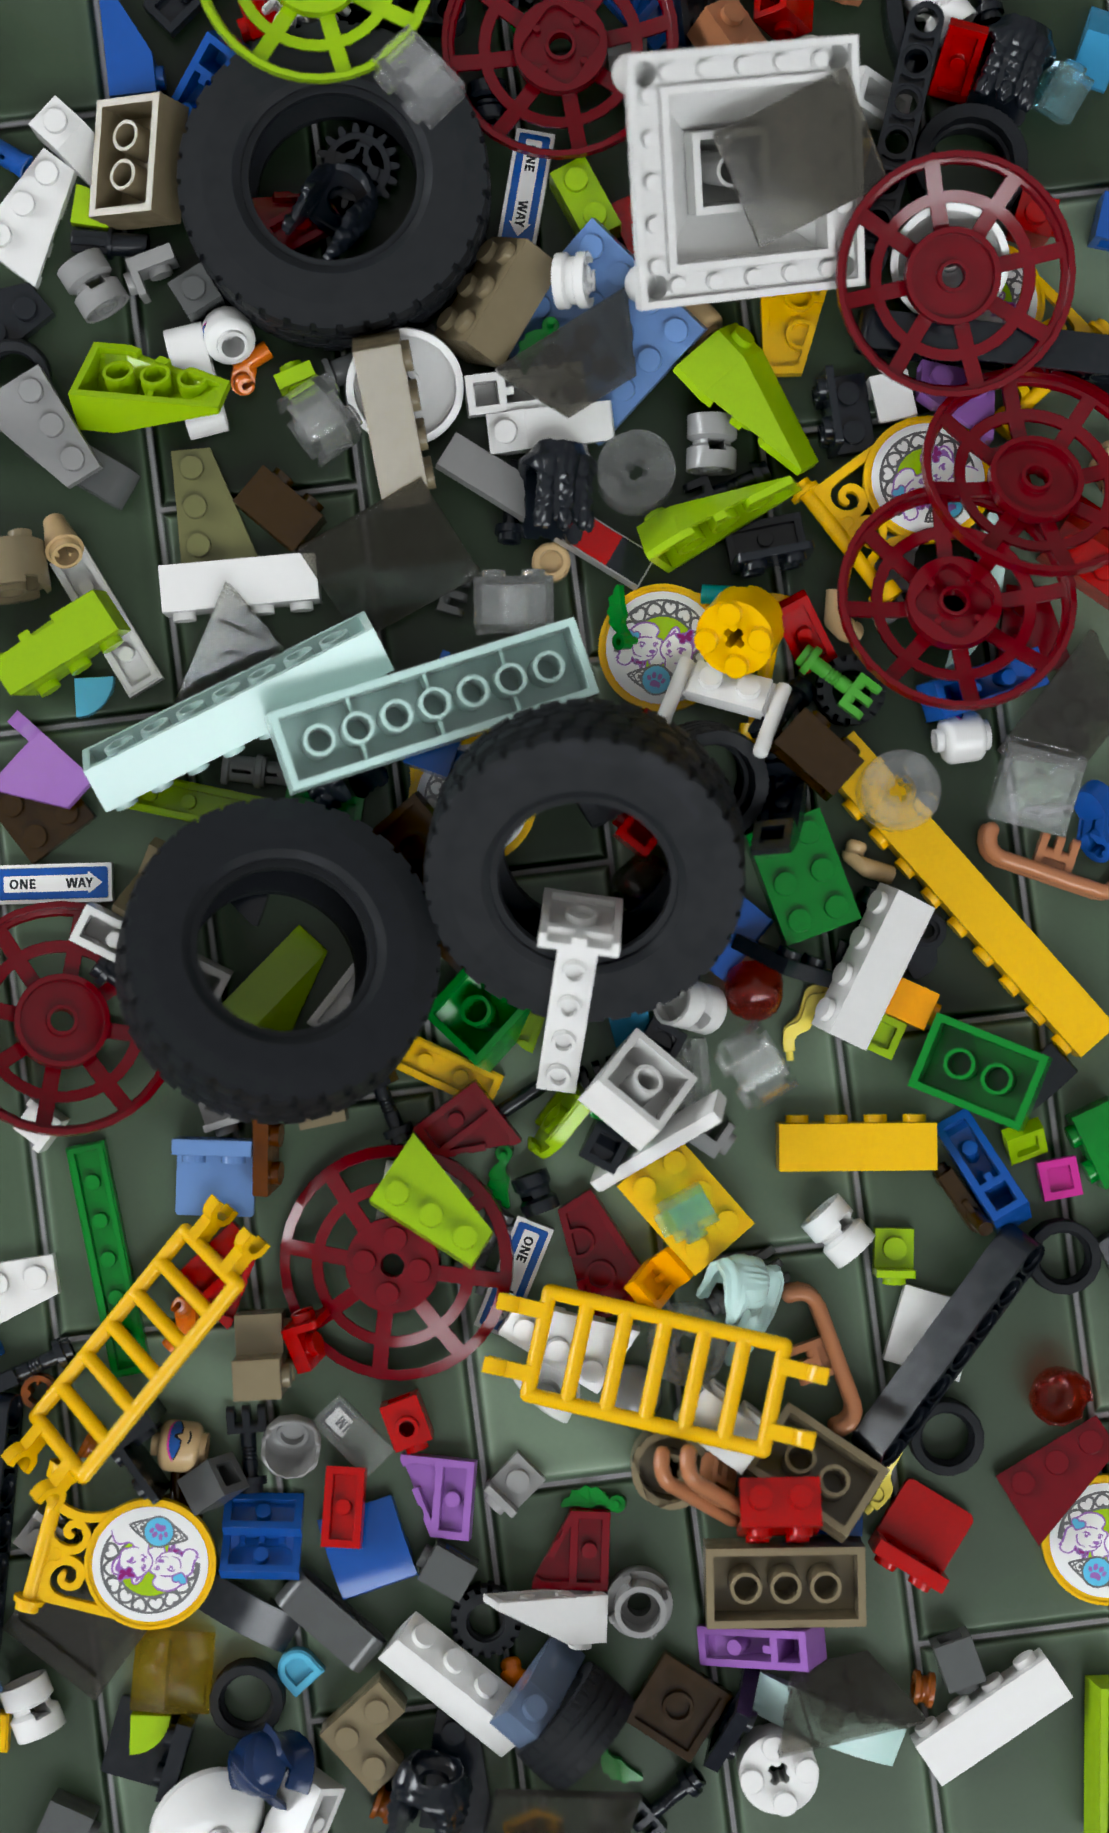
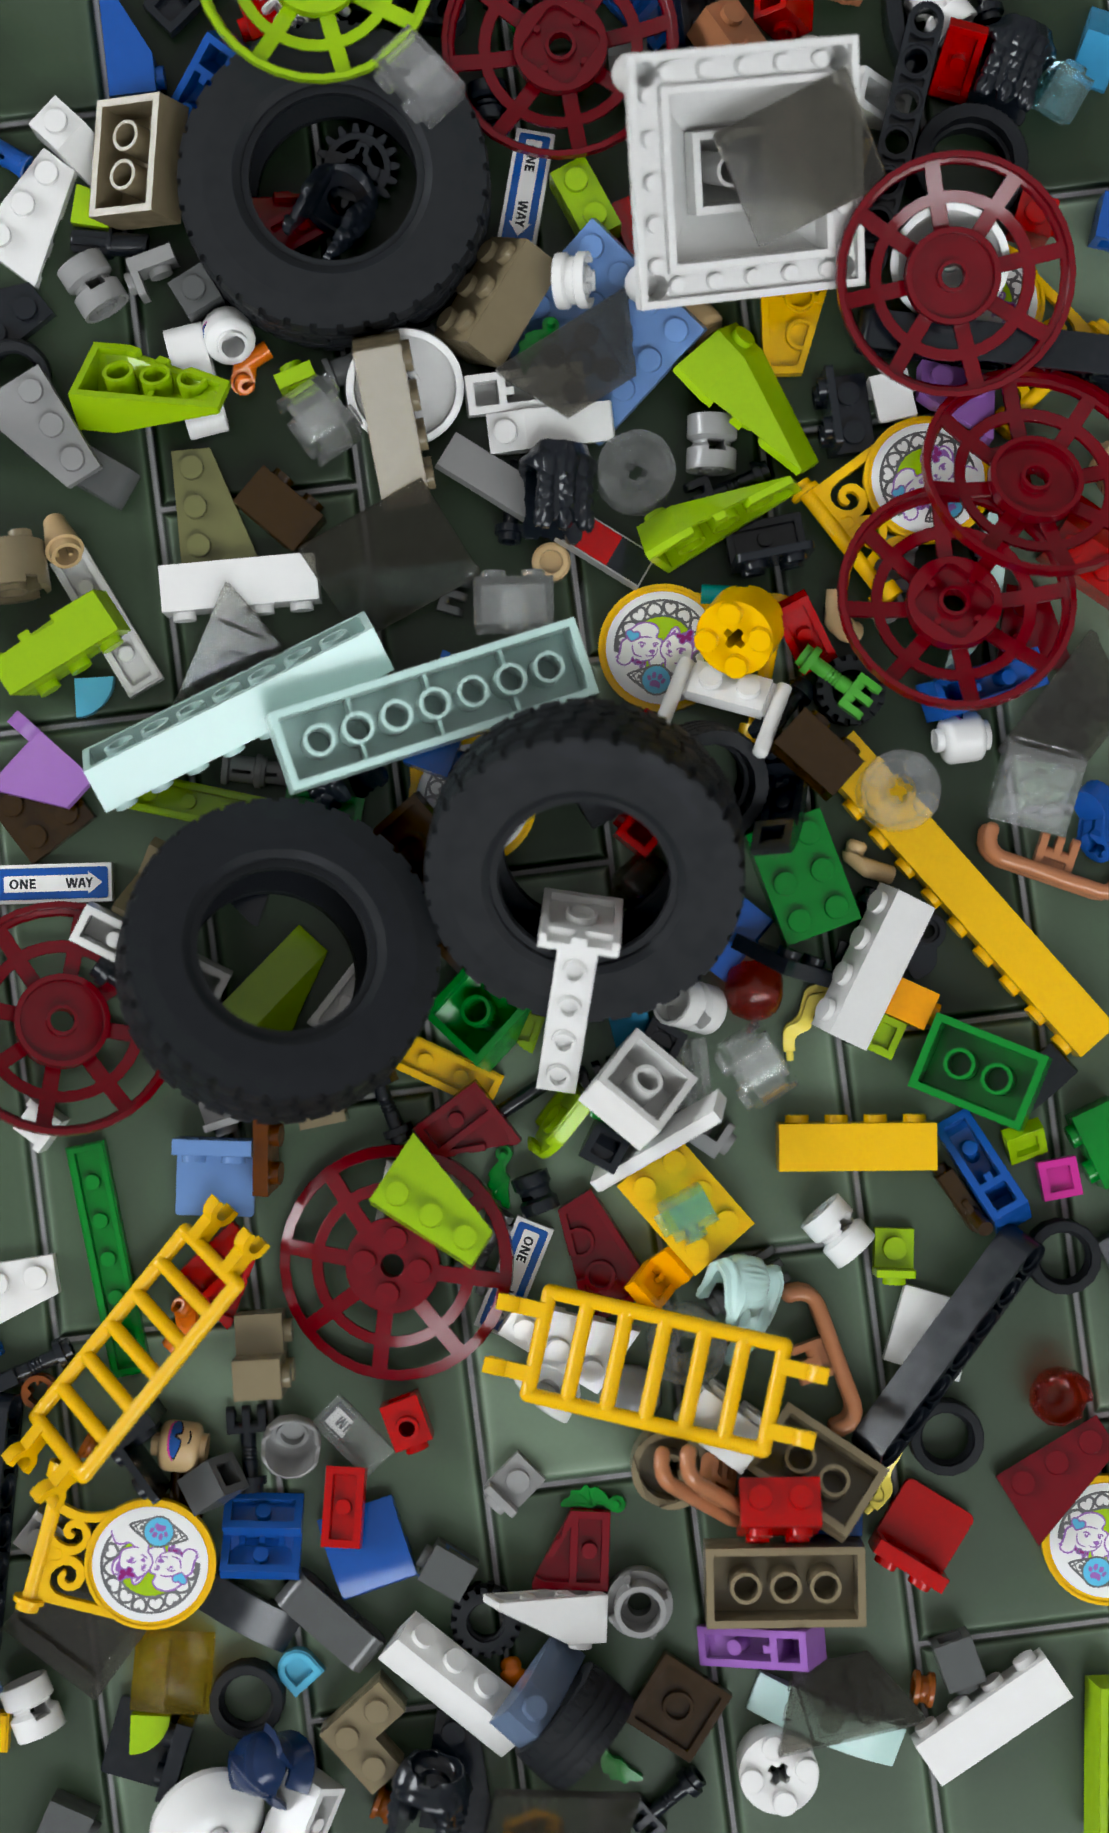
red bracket [280,1306,331,1374] -> none
medium lavender wing [400,1451,478,1541] -> none
green piece [607,584,638,650] -> none
black wing [703,1668,760,1773] -> none

